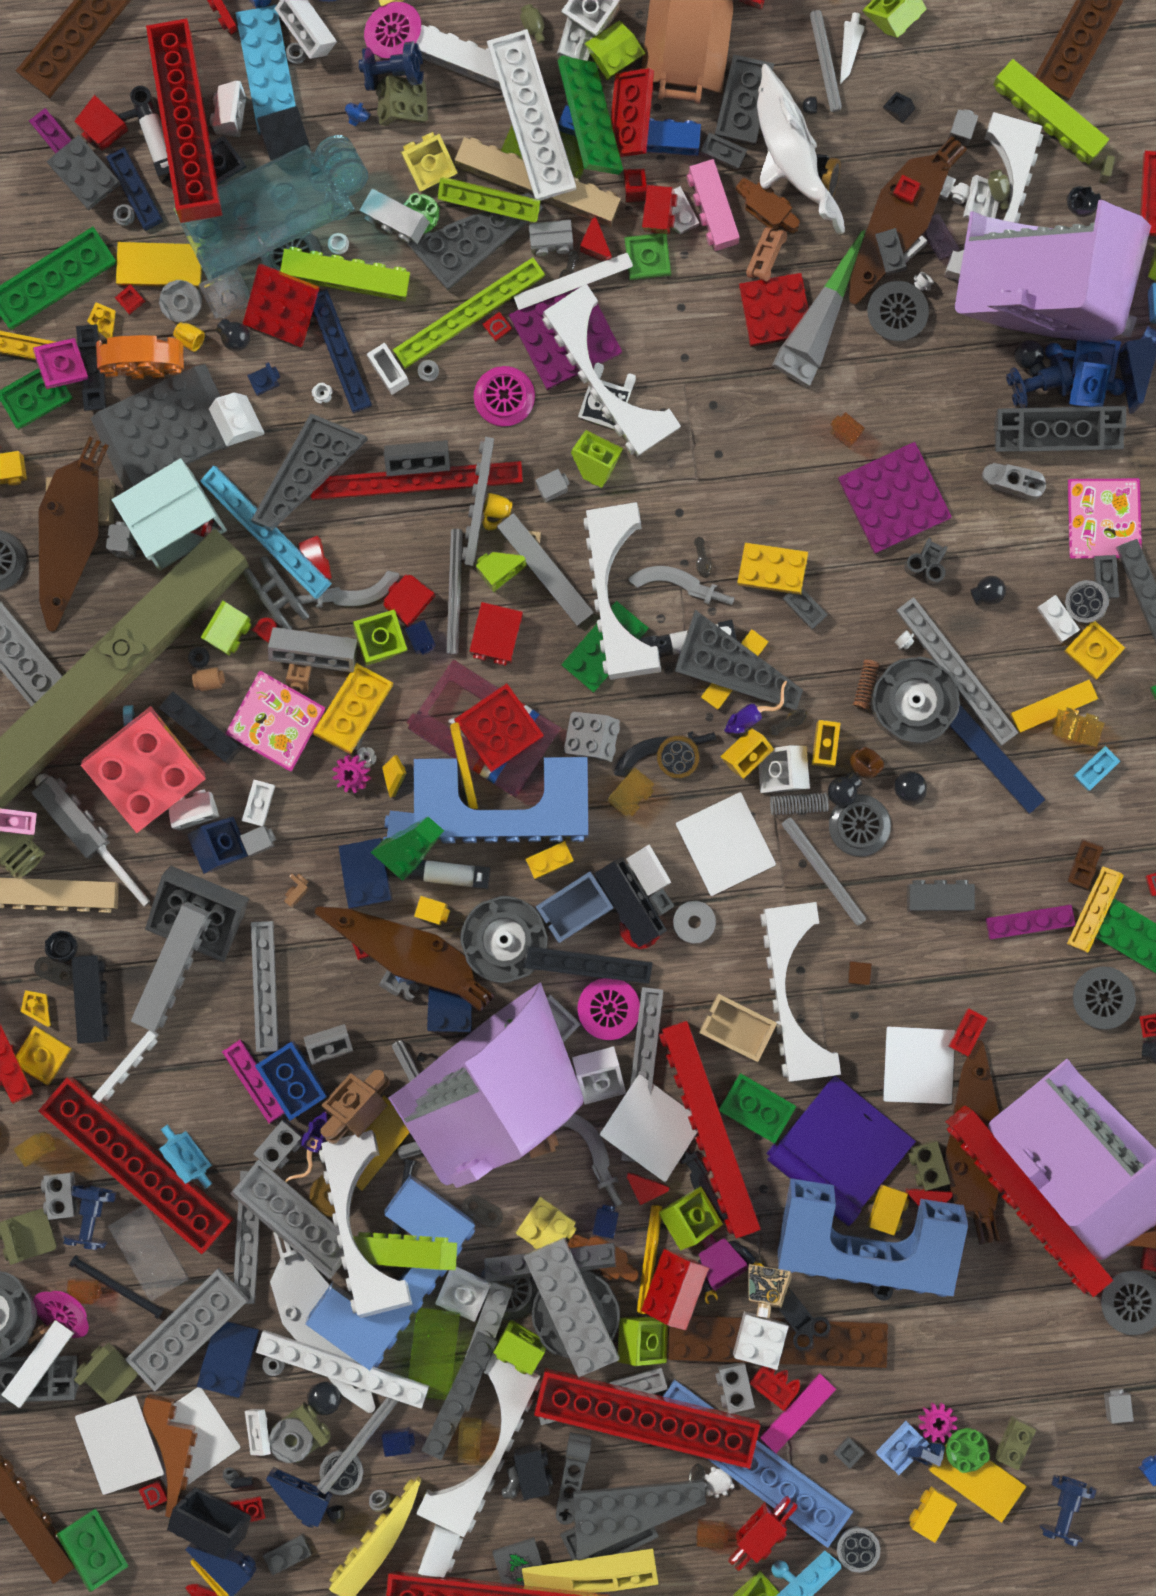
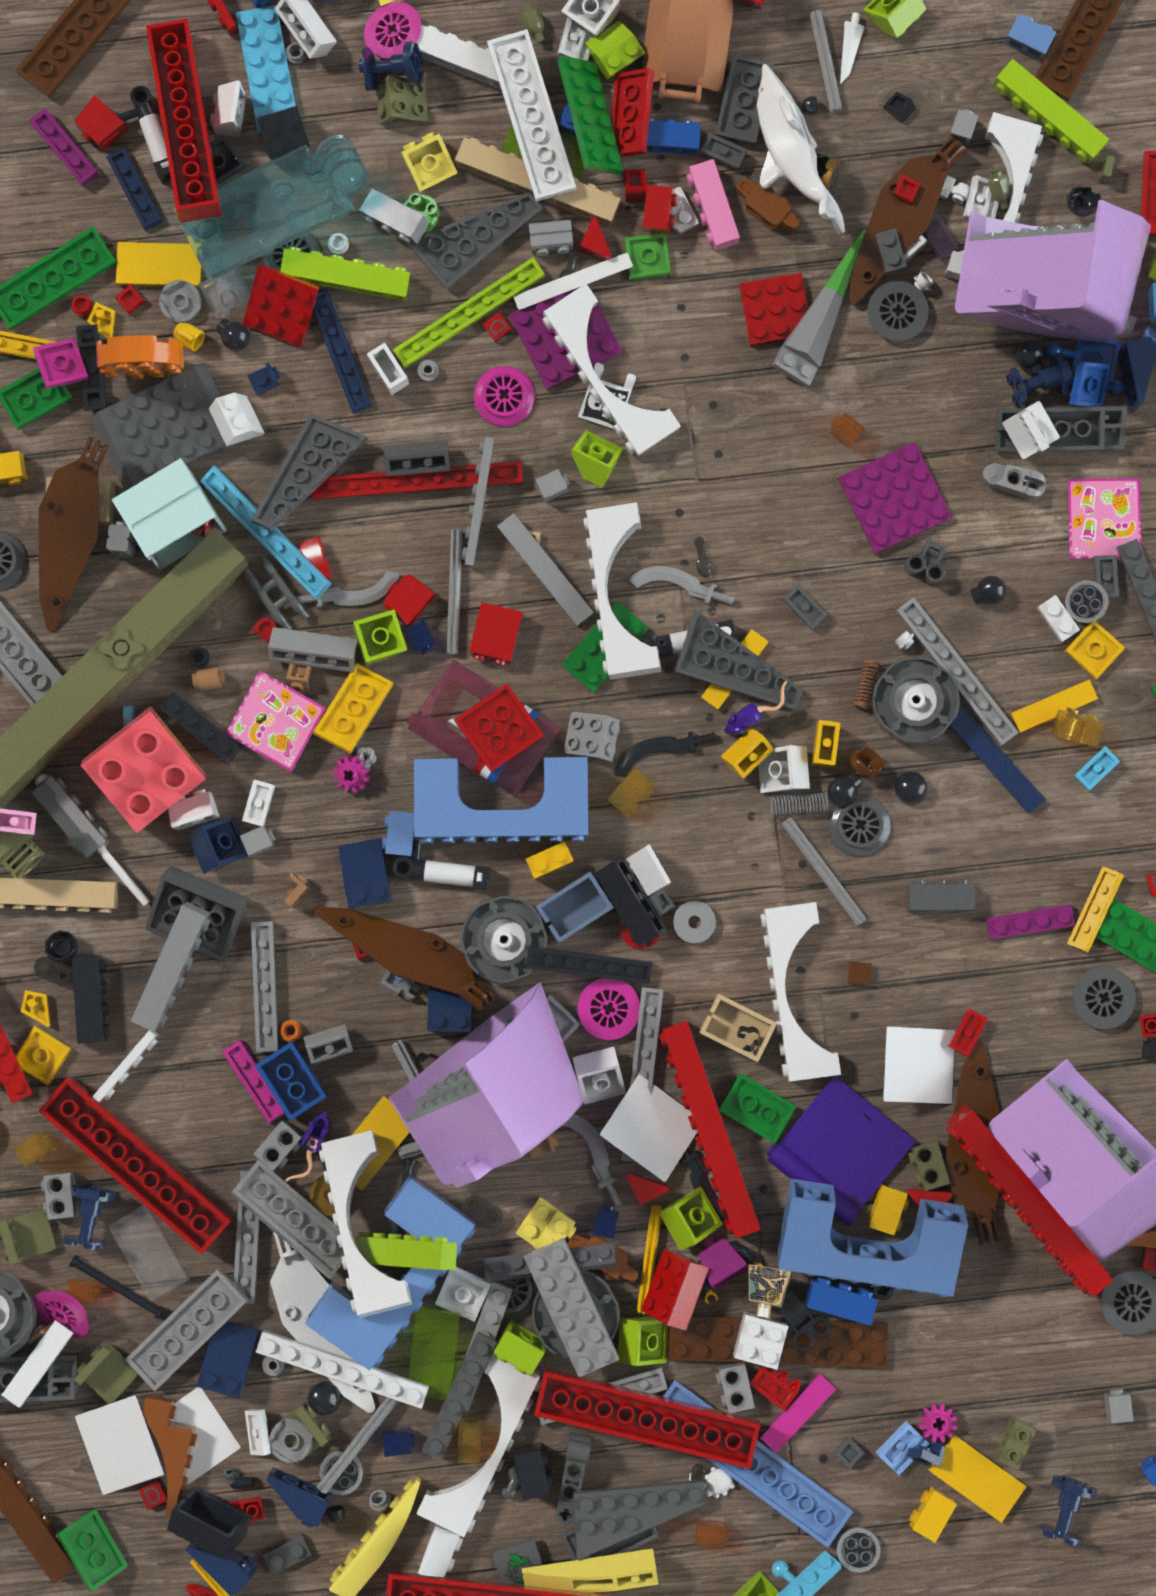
dark grey plate [46,135,121,211] -> none
light grey plate [113,204,135,226] -> none
medium azure plate [159,1125,212,1189] -> none
lime slope [201,600,251,656] -> none
white plate [312,383,333,403] -> none
medium nougat brick [320,1070,390,1144] -> none
blue piece [345,102,370,126] -> none
green wedge [370,816,444,881] -> none
yellow piece [382,755,407,798] -> none
yellow brick [414,896,450,925] -> none
lime plate [438,177,540,223] -> none
yellow tile [450,722,478,809] -> none
lime slope [476,552,527,592] -> none
yellow piece [482,493,512,530] -> none
tile [657,735,700,778] -> none
white sticker [676,792,776,896] -> none
red brick [728,1496,798,1571] -> none
yellow plate [737,543,808,595] -> none
nougat plate [746,227,787,281] -> none
bright green dish [946,1428,990,1473] -> none
reddish brown slope [1068,839,1103,889] -> none
none -> red plate [71,295,93,317]
none -> orange plate [280,1020,302,1042]
none -> black piece [737,1026,761,1052]
none -> blue brick [803,1275,878,1326]
none -> white bracket [1002,401,1060,459]
none -> medium blue brick [1004,14,1056,62]

